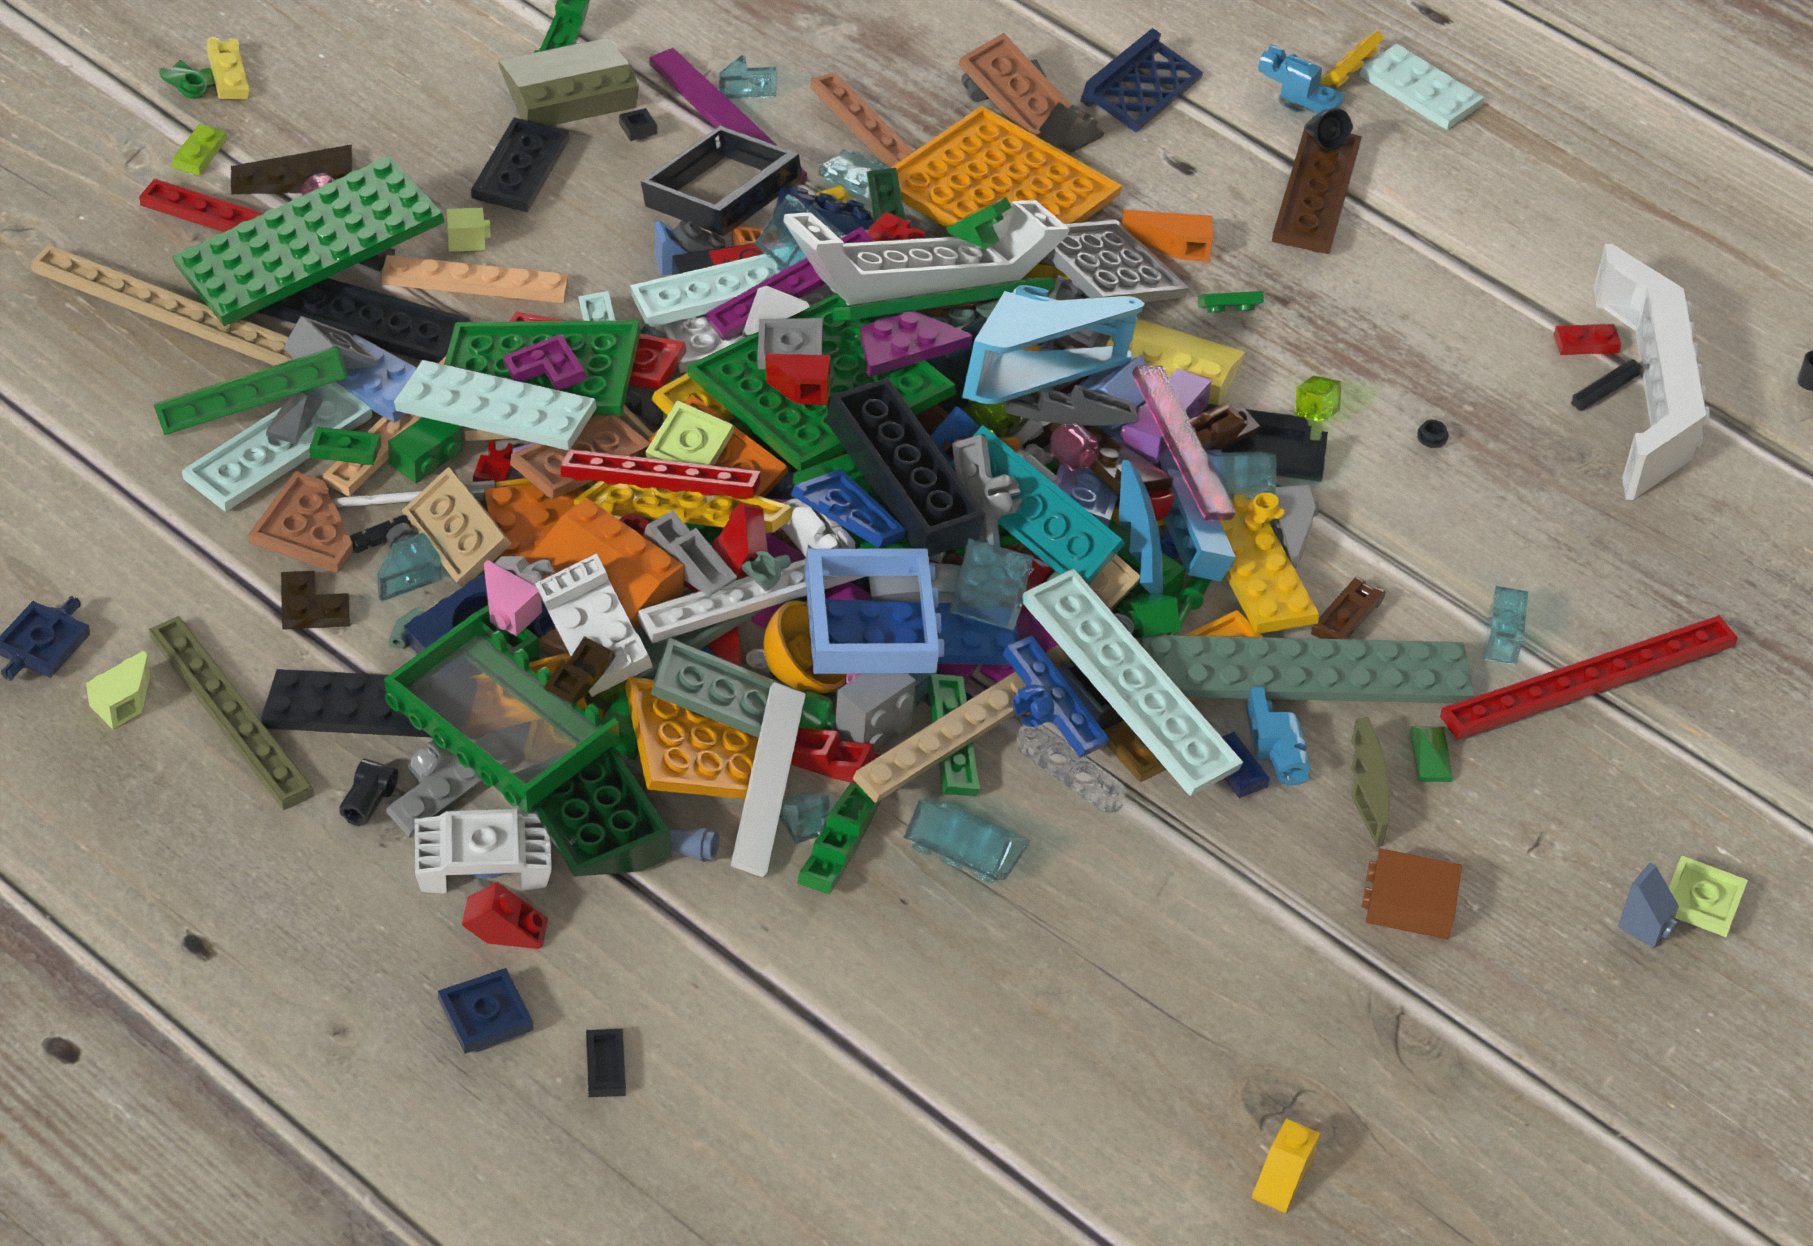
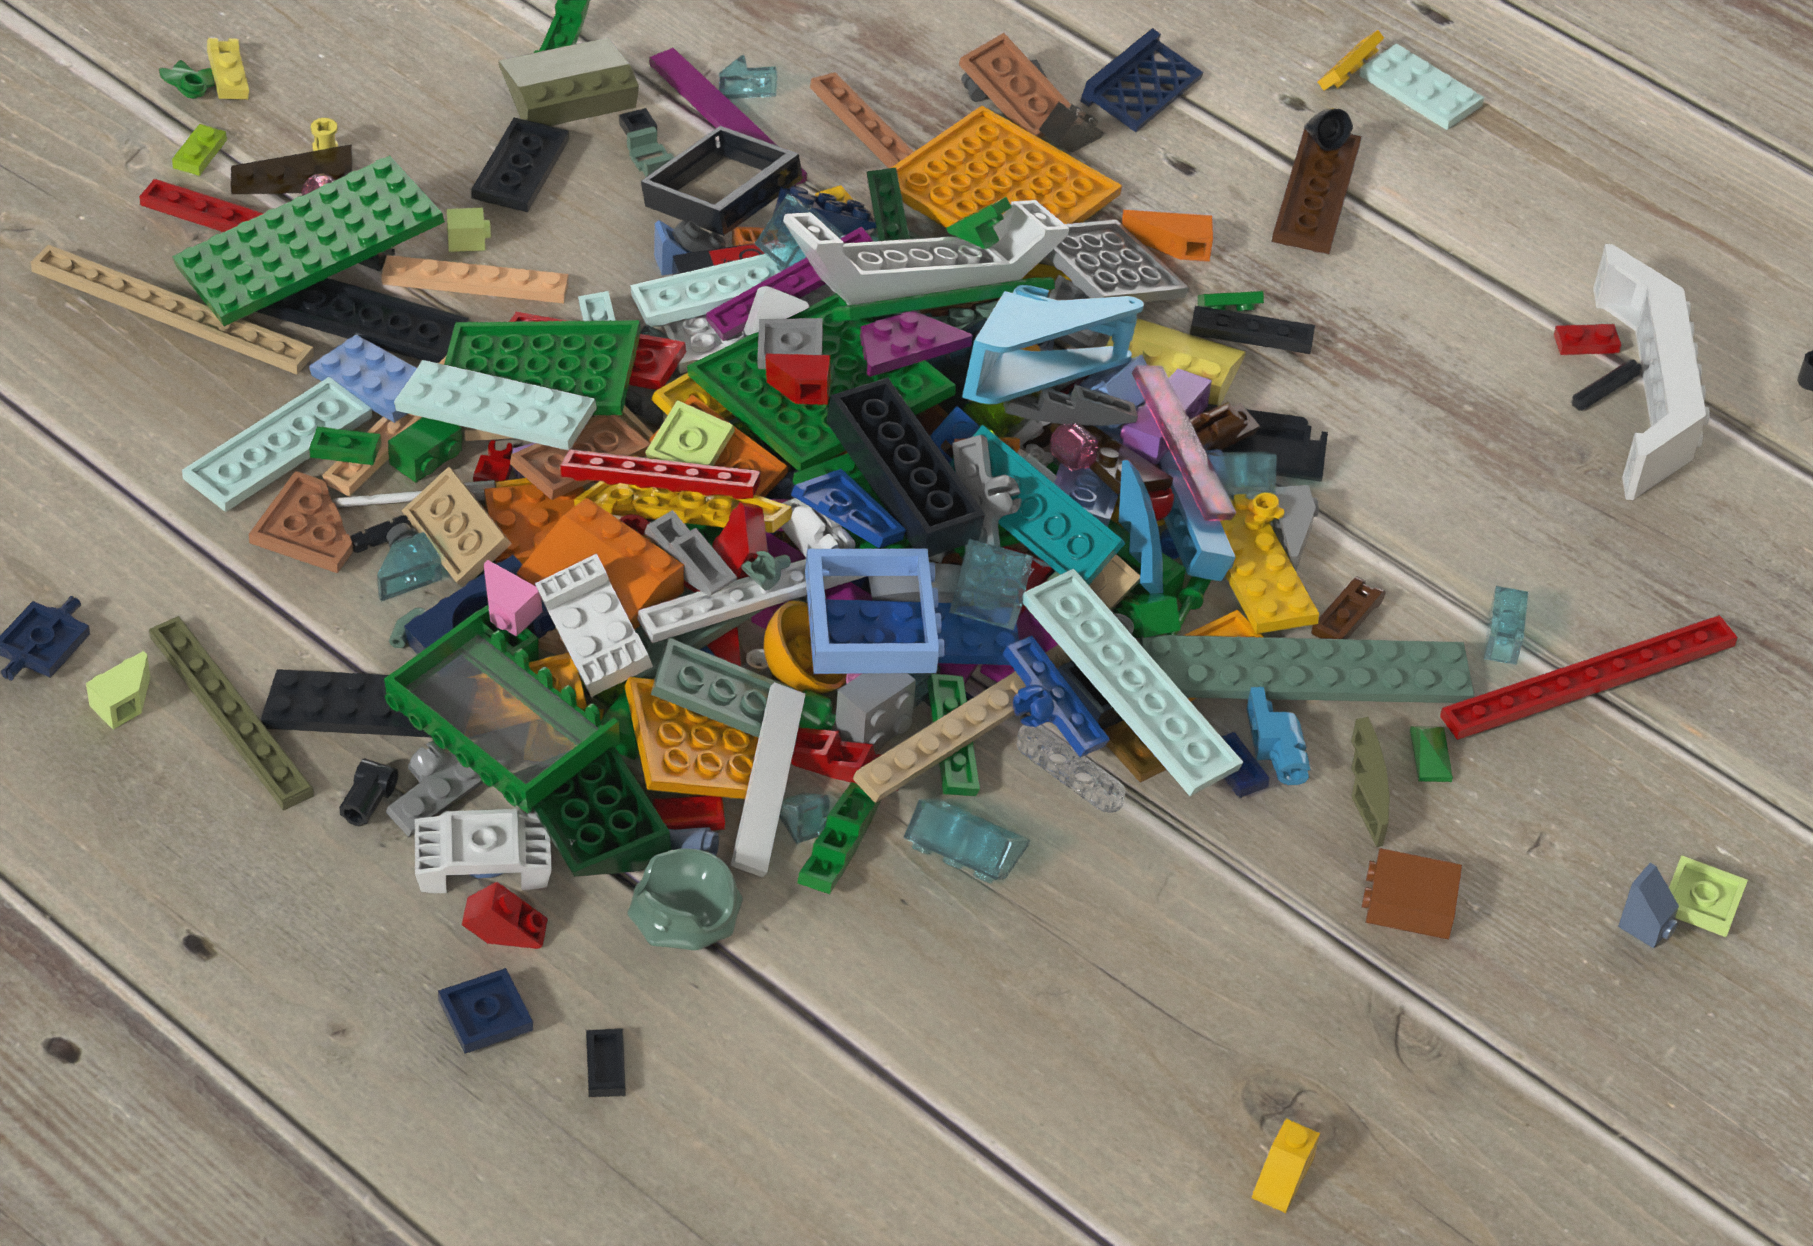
green tile [153,346,348,435] -> none
dark grey slope [266,392,323,444] -> none
dark brown plate [281,570,350,630] -> none
light grey slope [283,316,379,369] -> none
light grey plate [494,556,555,586] -> none
magenta plate [503,334,586,390] -> none
dark brown slope [543,636,616,705] -> none
clear light blue plate [818,149,887,198] -> none
red plate [868,212,925,241] -> none
dark azure plate [1258,44,1345,113] -> none
clear neon green brick [1295,375,1341,422] -> none
black plate [1417,419,1449,448] -> none
none -> light yellow bush [311,118,338,151]
none -> sand green piece [627,126,674,177]
none -> sand green piece [627,849,743,951]
none -> red plate [653,796,725,830]
none -> black plate [1190,305,1315,354]

